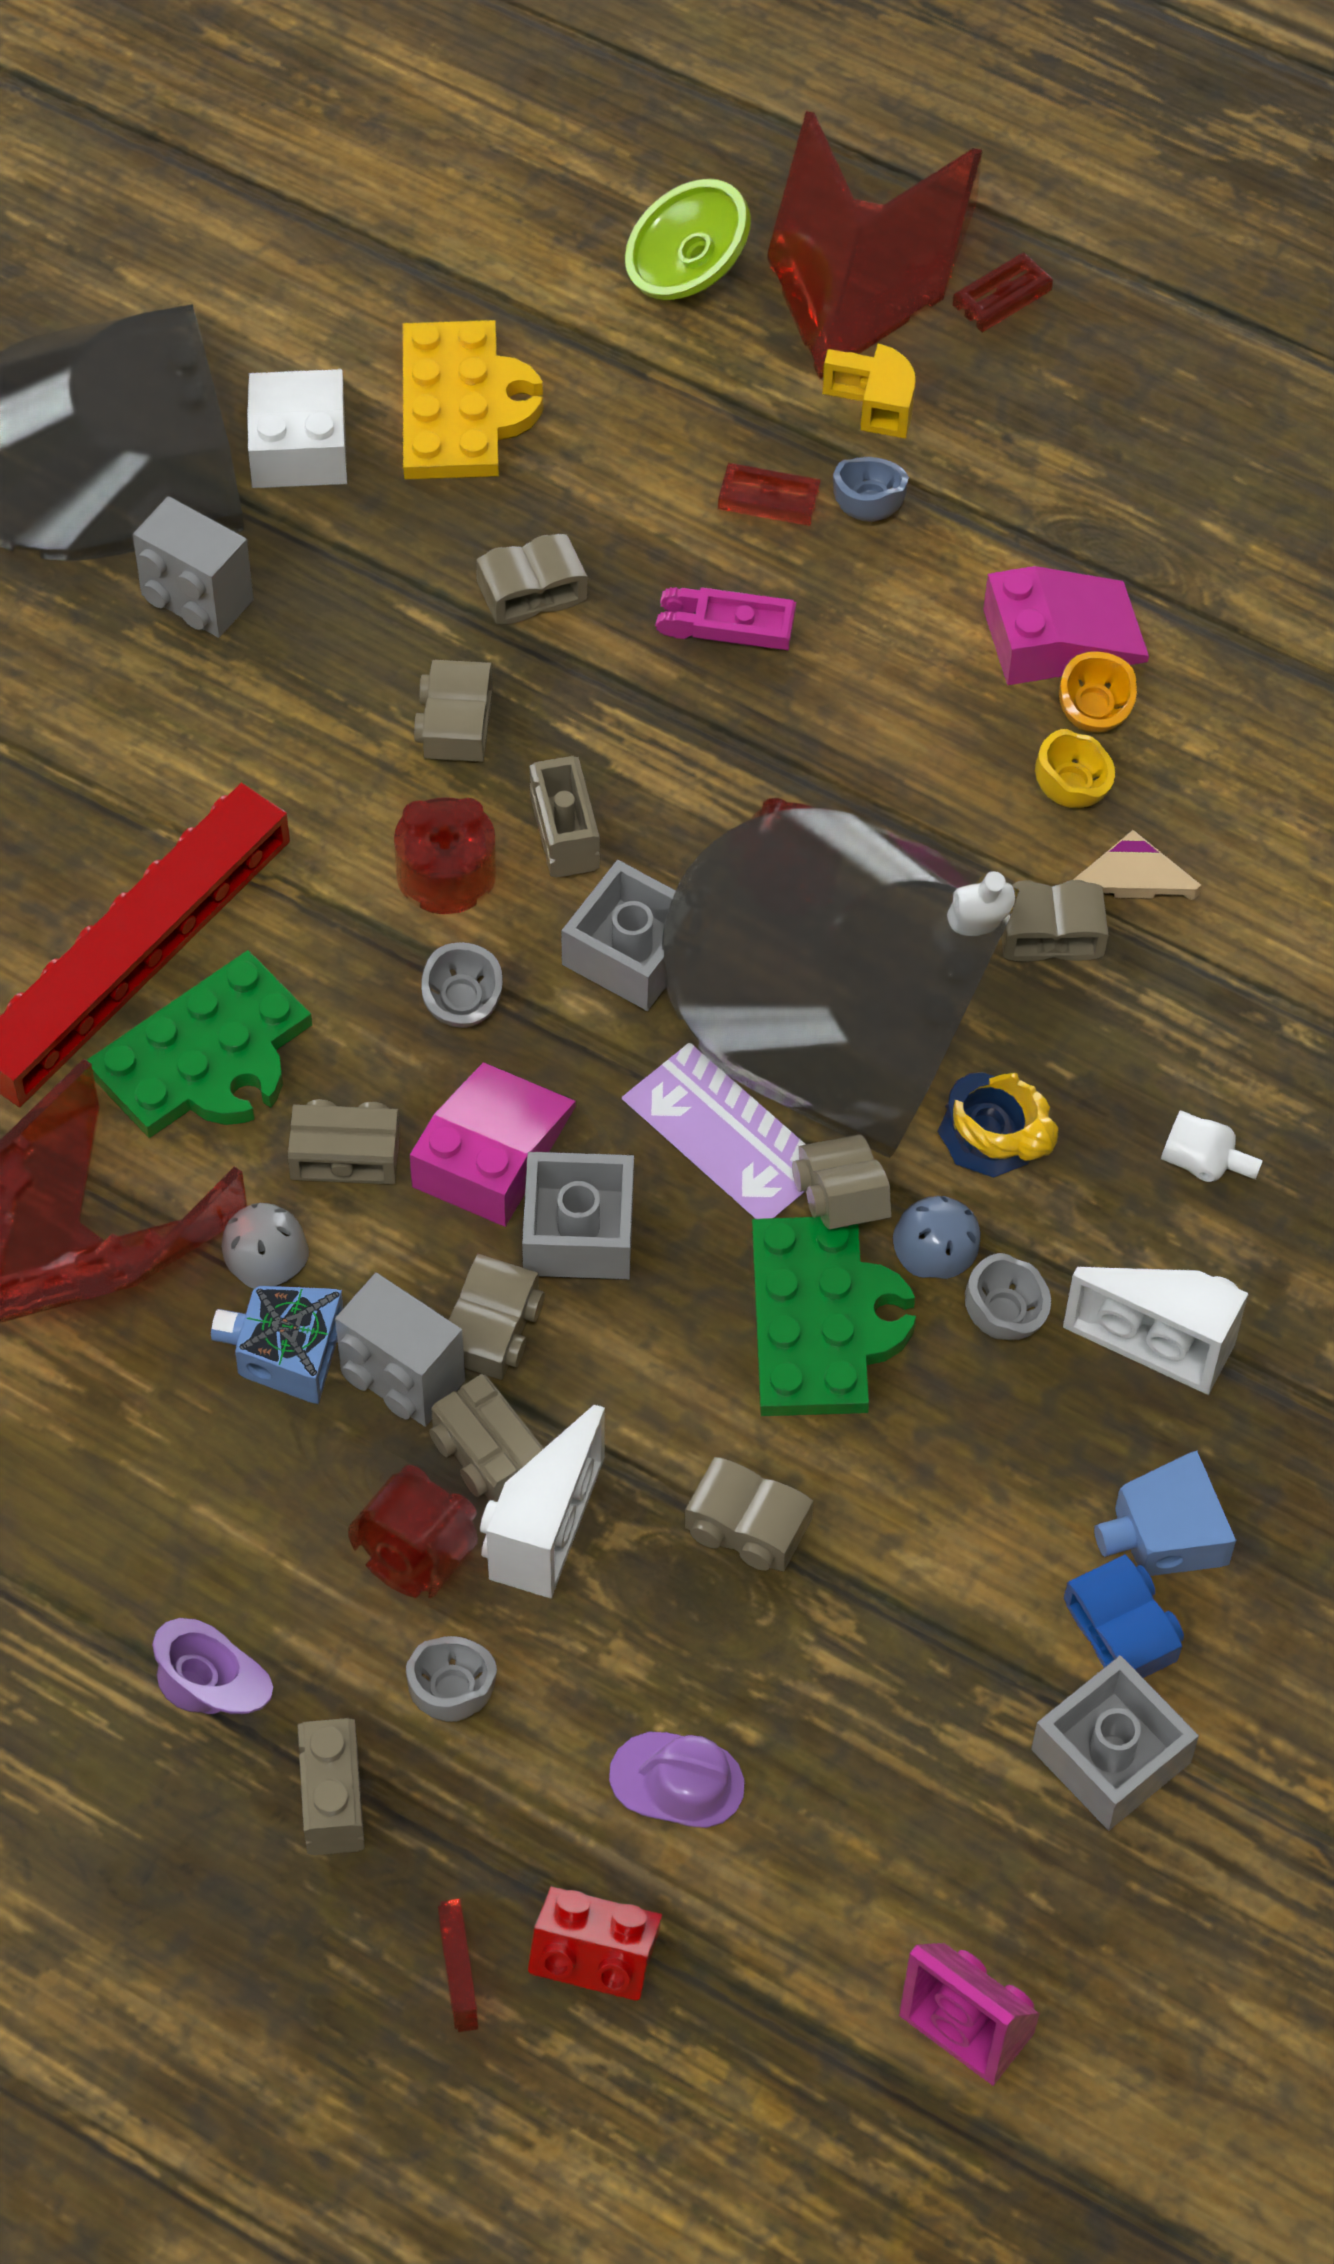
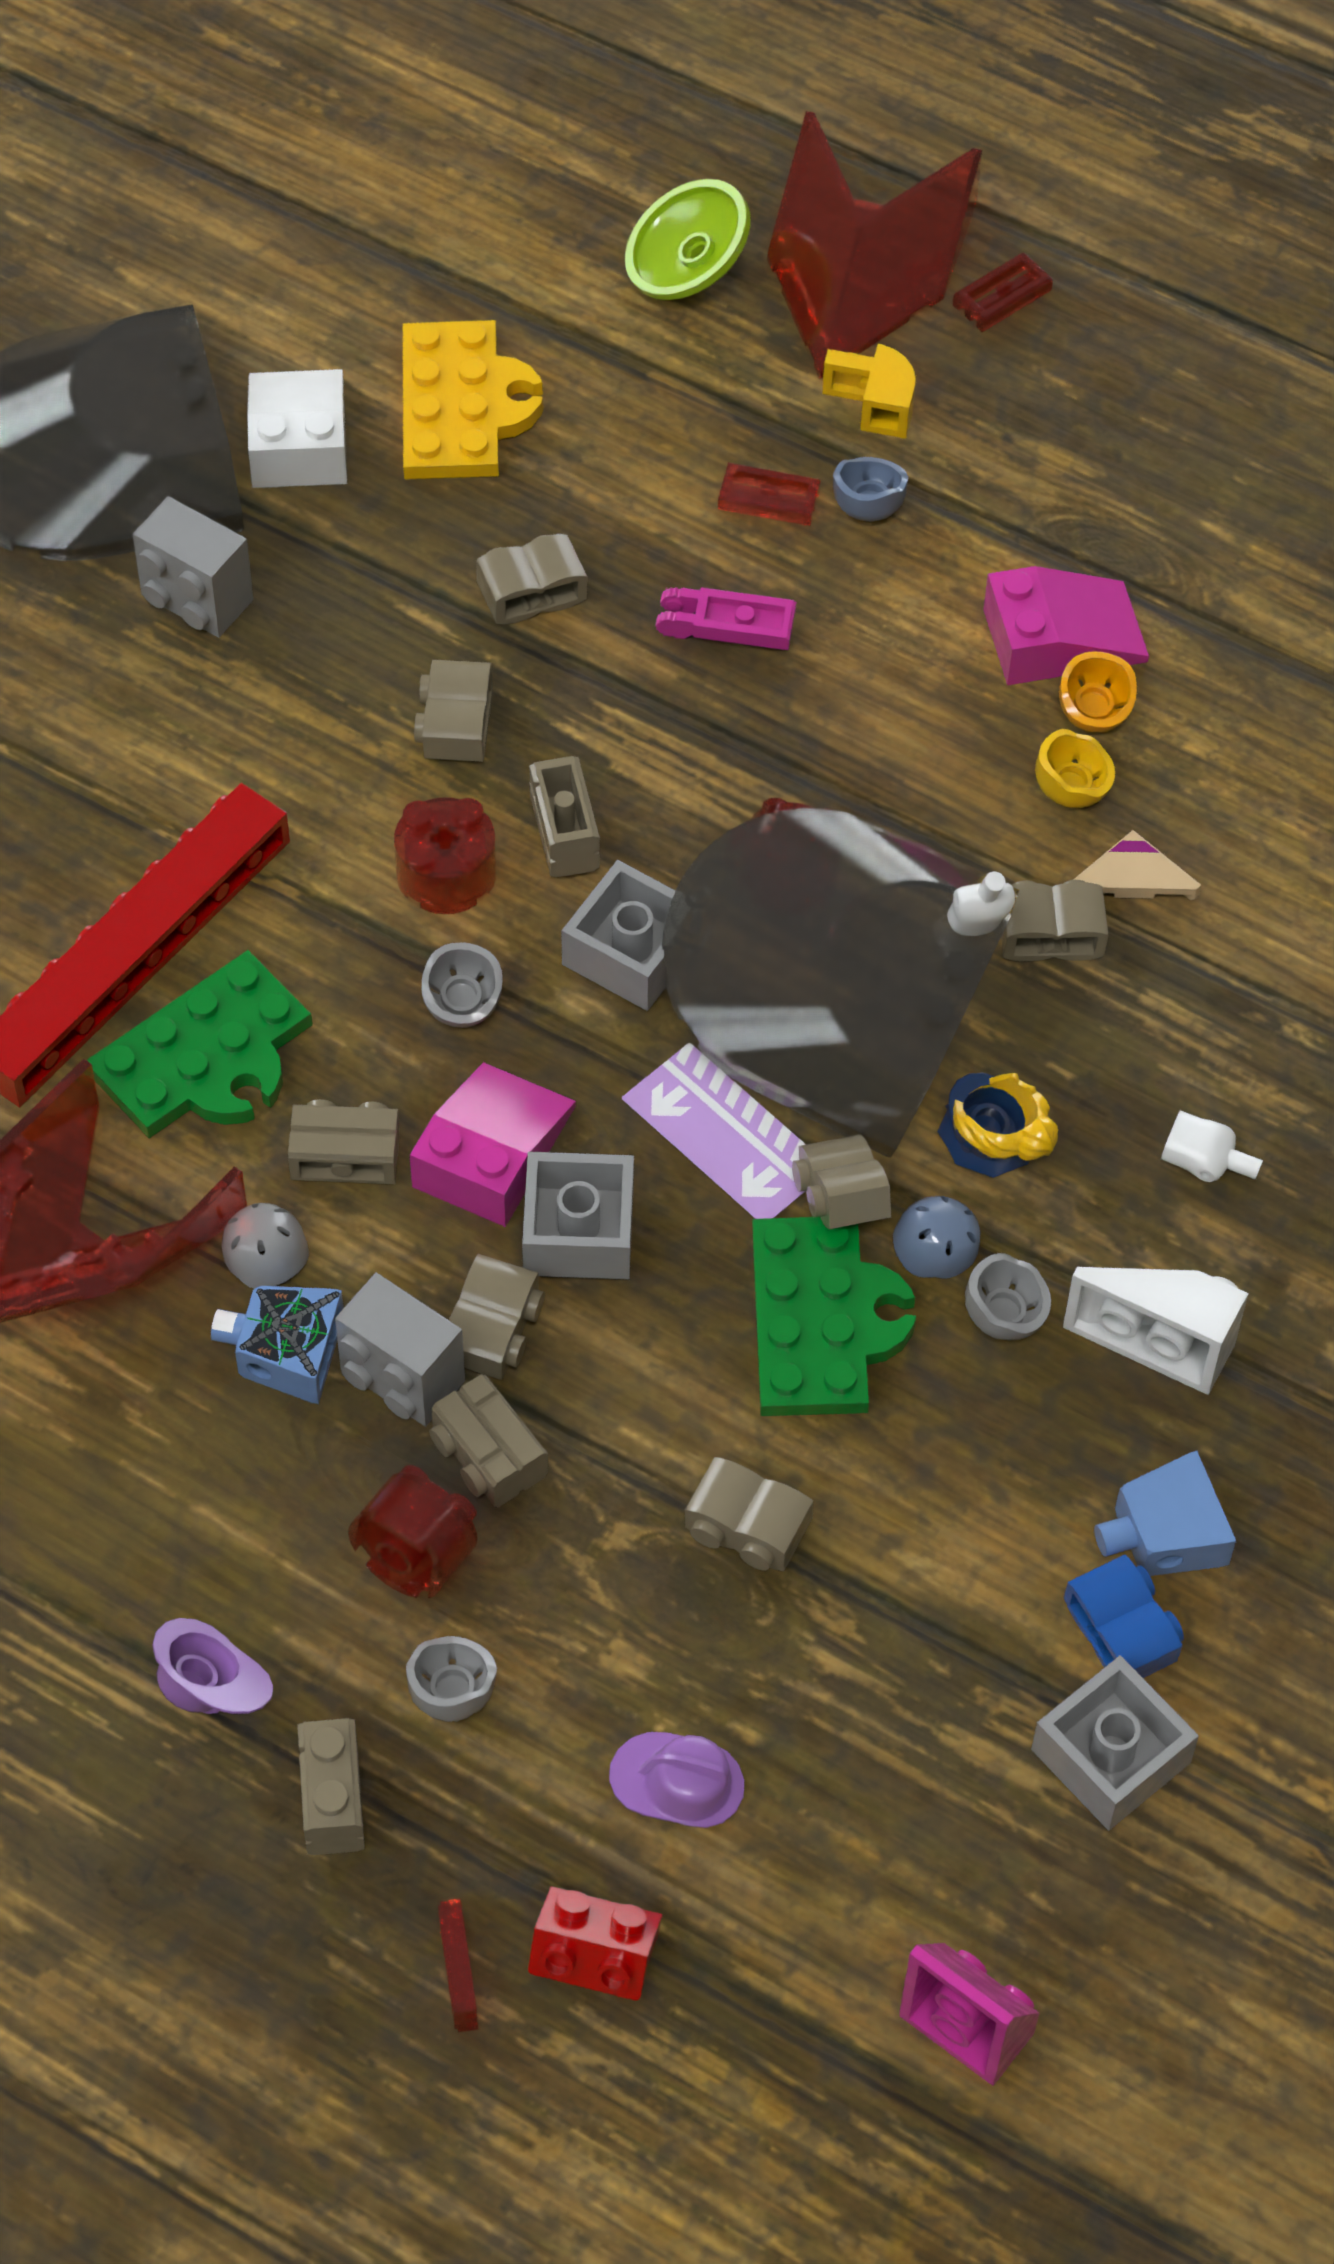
white slope [480,1405,605,1598] -> none

